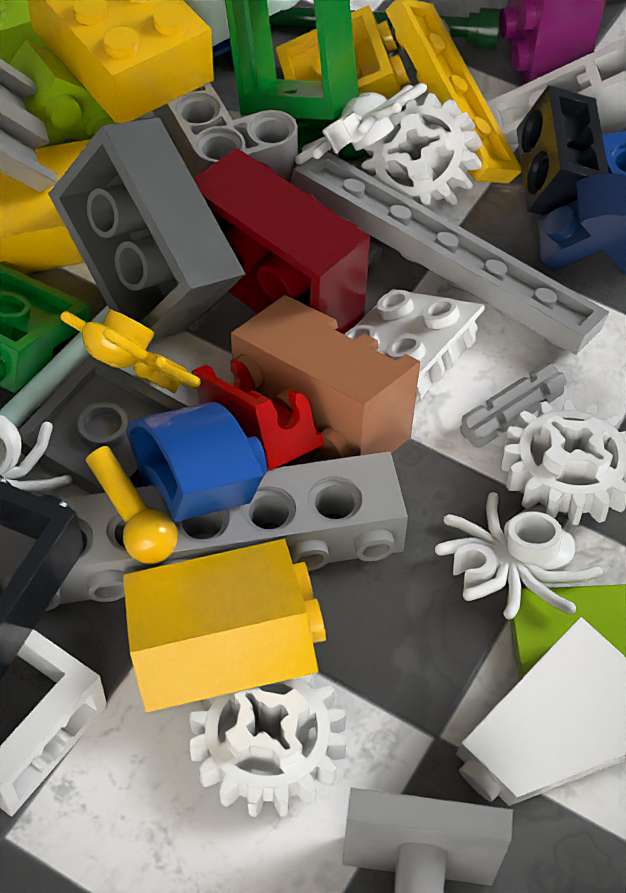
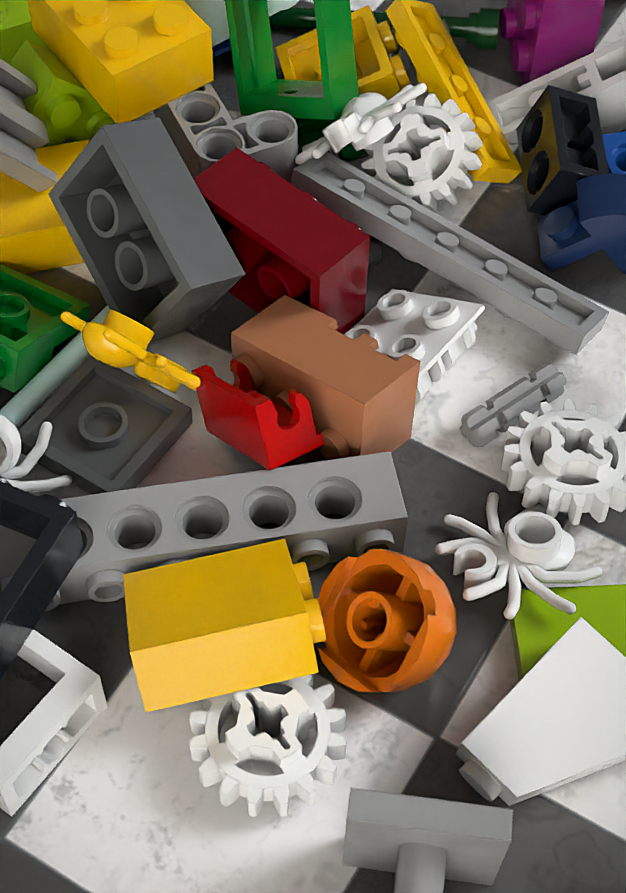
yellow bar [85,446,178,564] -> none
blue brick [126,402,266,522] -> none
none -> orange cylinder [318,549,456,692]

